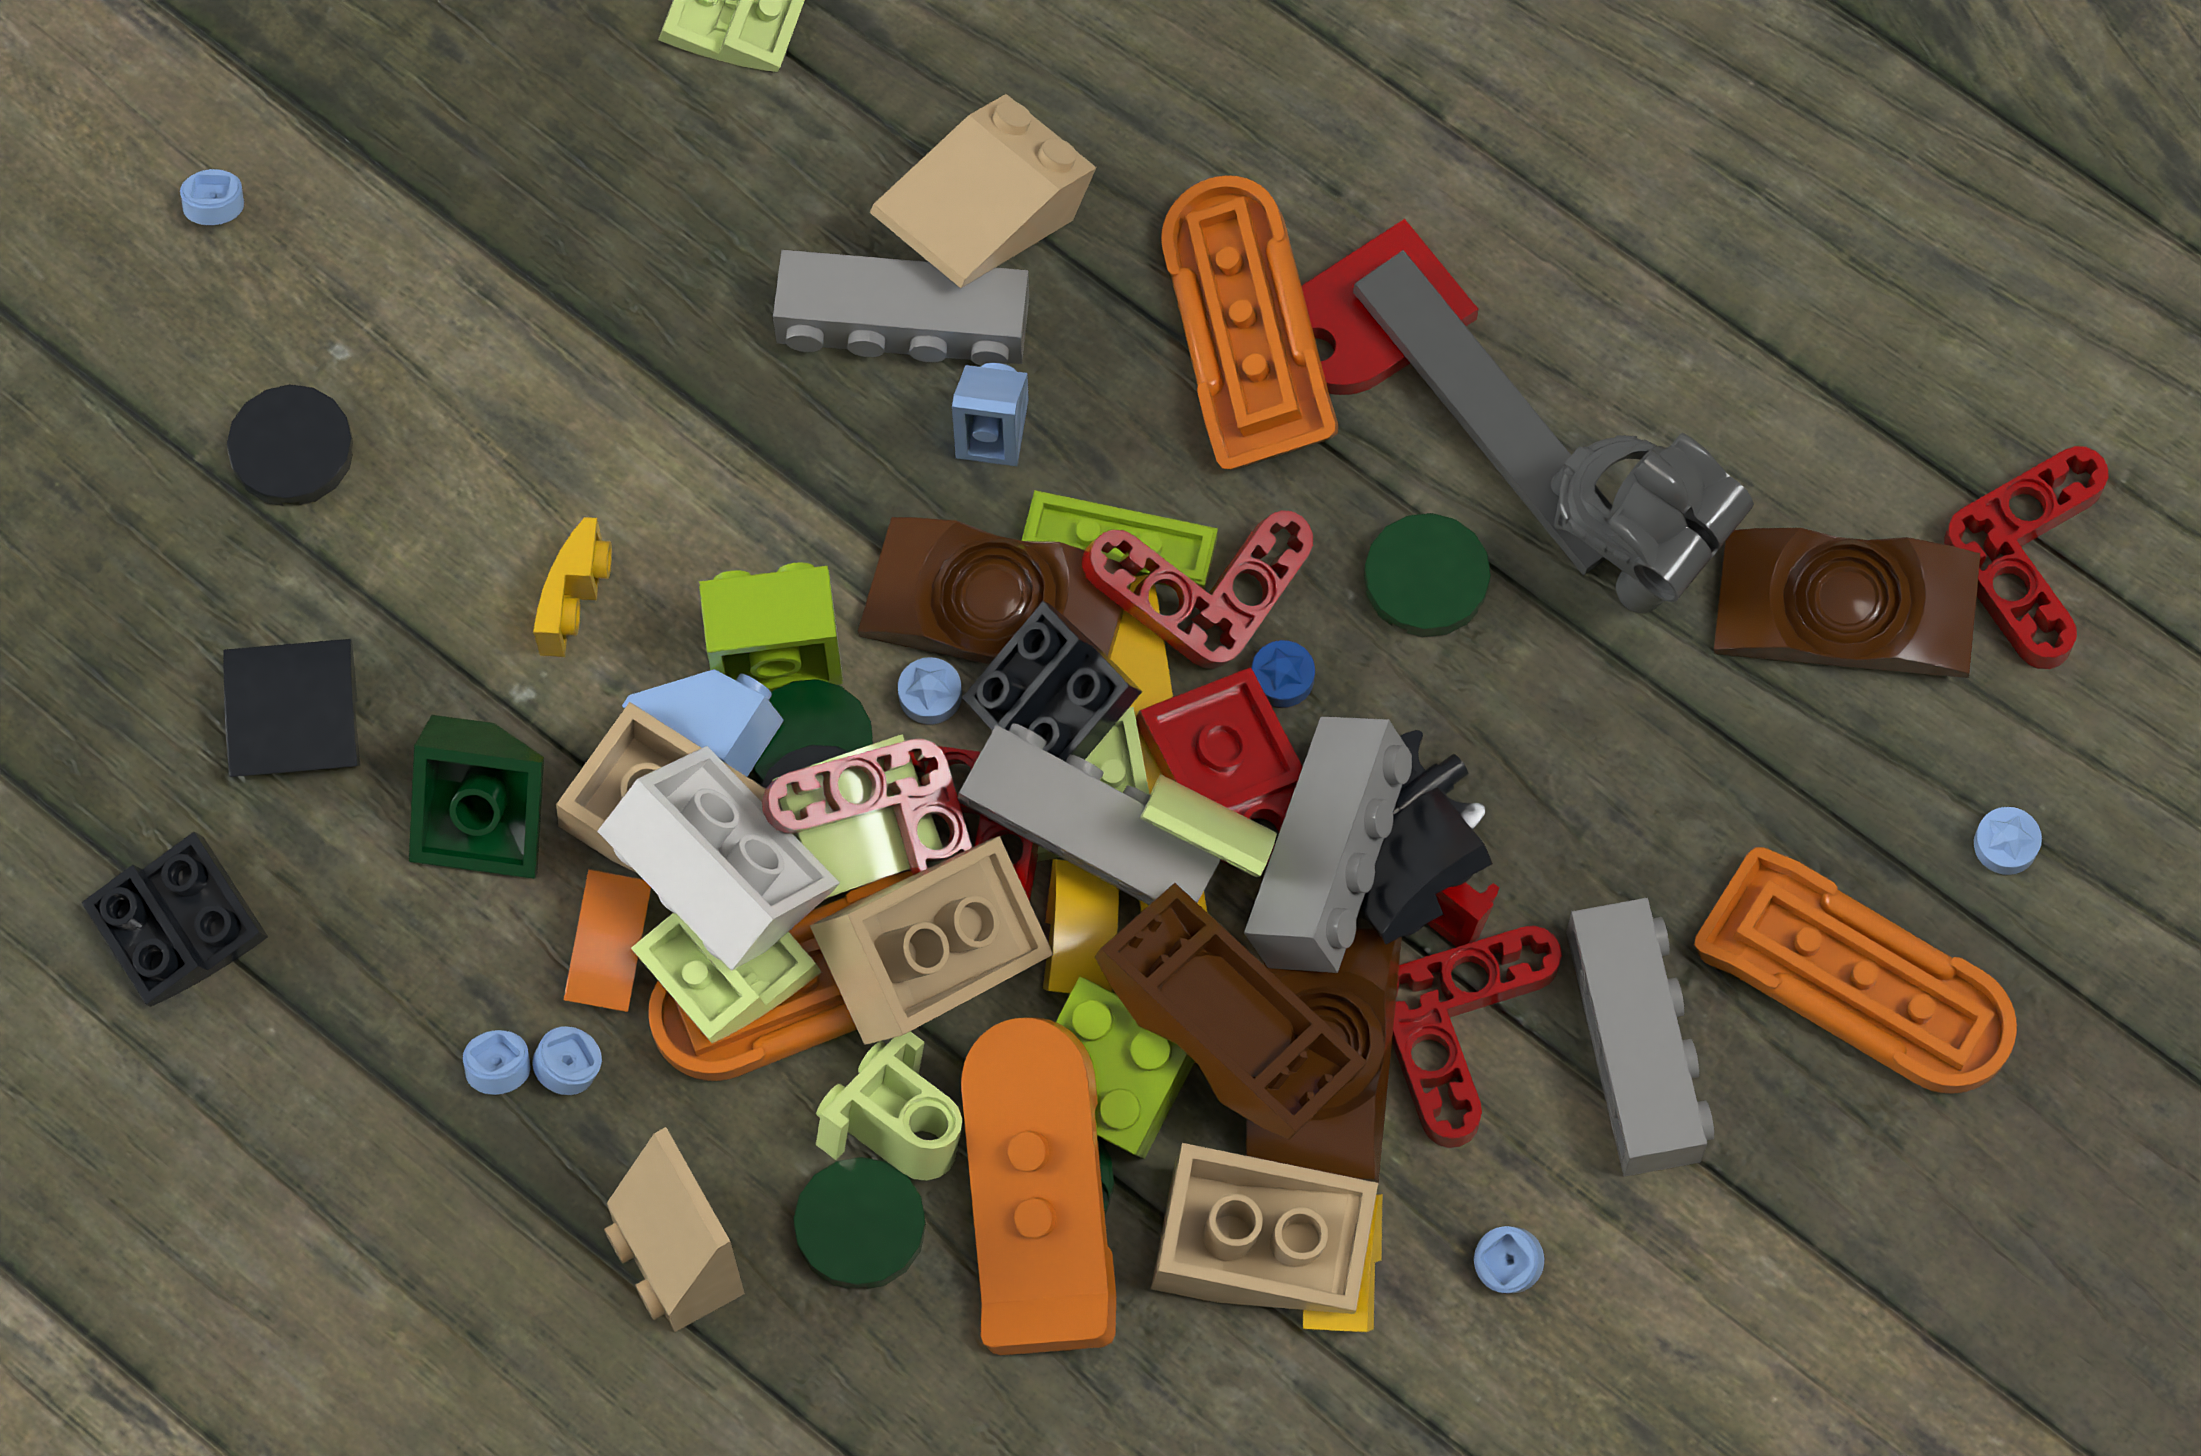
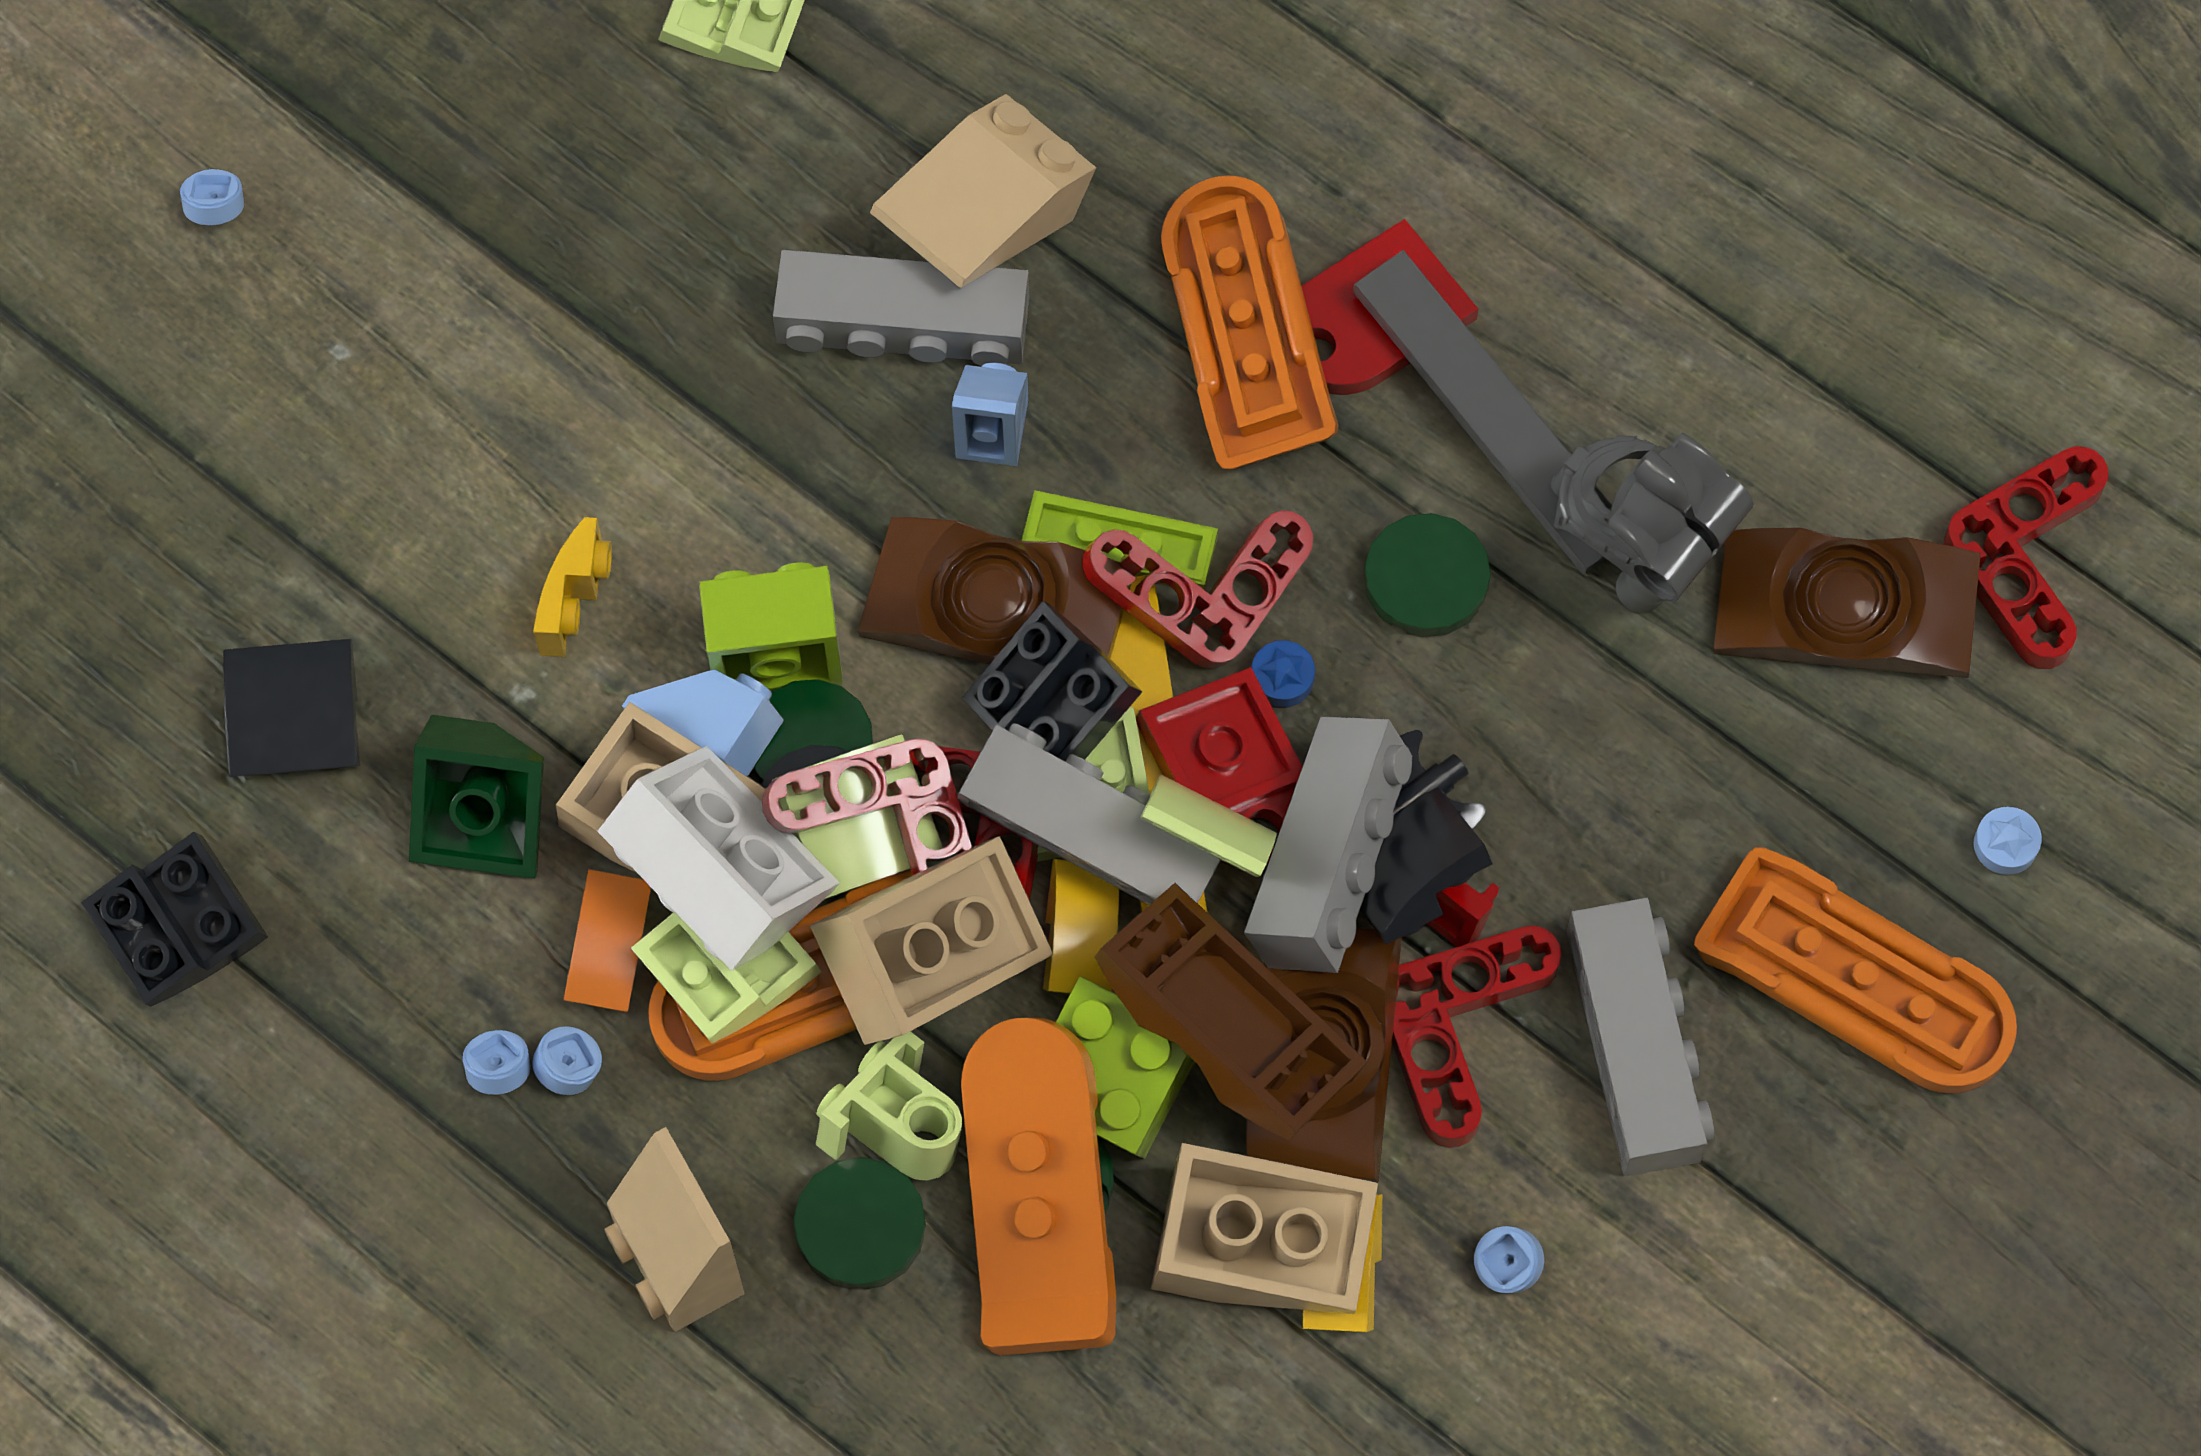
black tile [227,384,353,506] -> none
light blue tile [898,657,962,725] -> none

